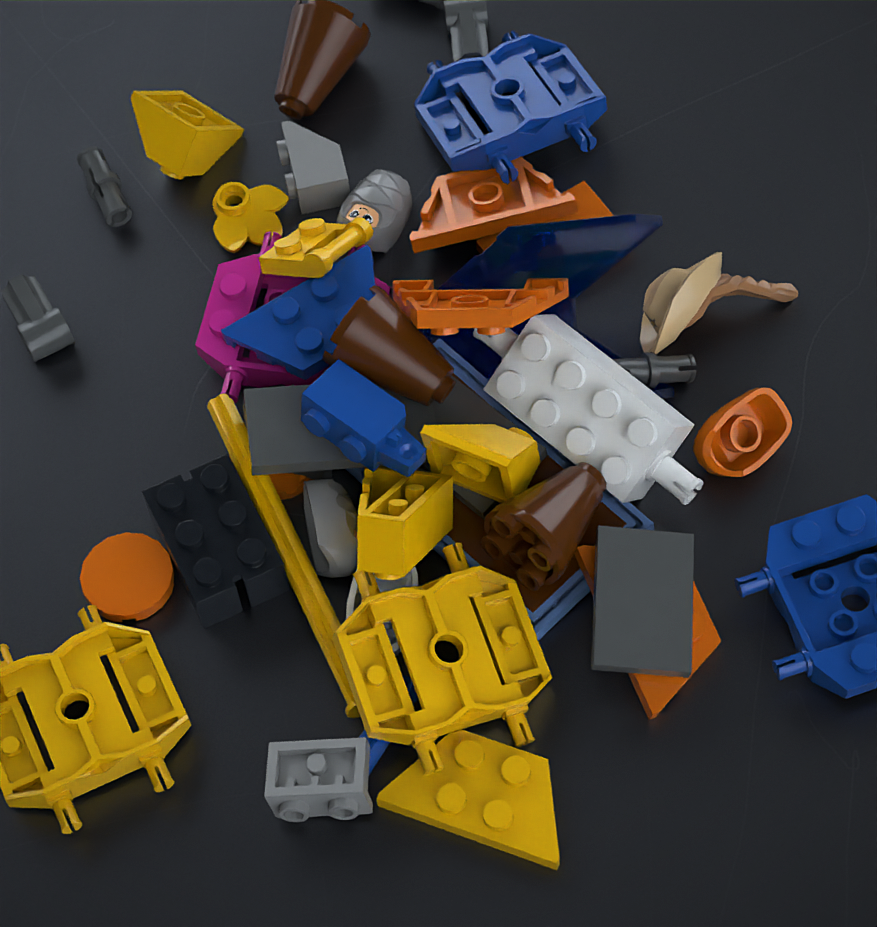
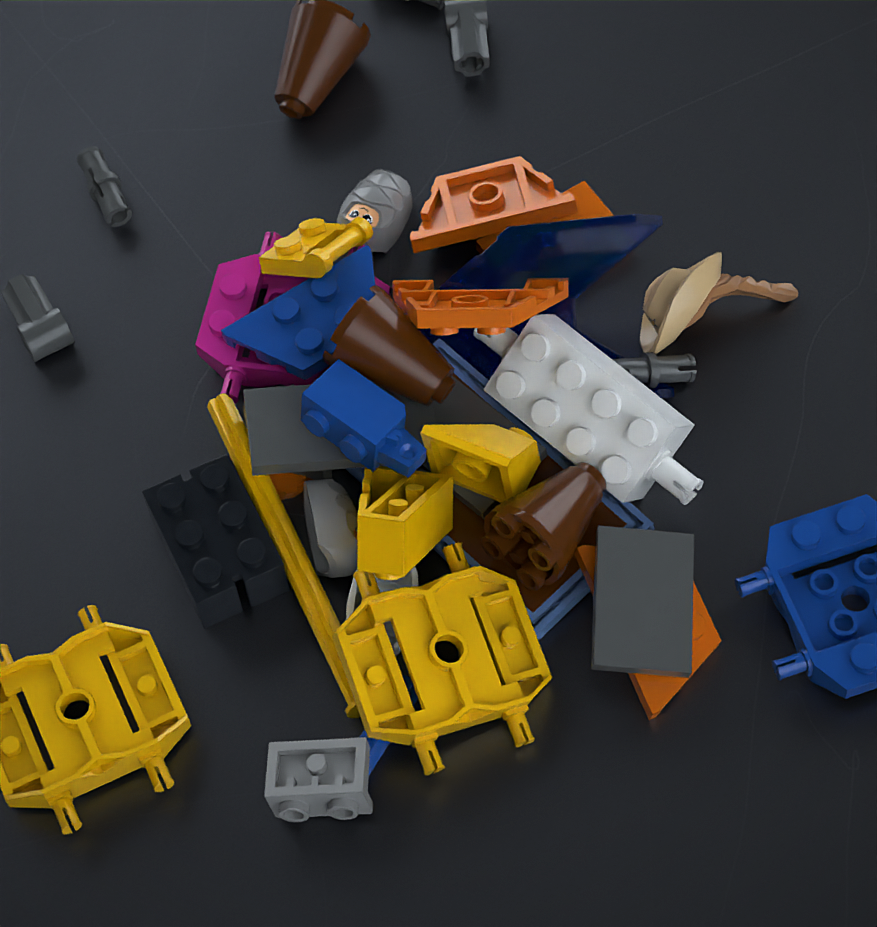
orange tile [80,532,174,622] -> none
yellow slope [130,91,244,180] -> none
yellow plate [213,182,289,253] -> none
light grey slope [276,121,350,215] -> none
yellow wing [376,729,560,870] -> none
blue piece [414,31,607,183] -> none
orange piece [693,387,792,477] -> none

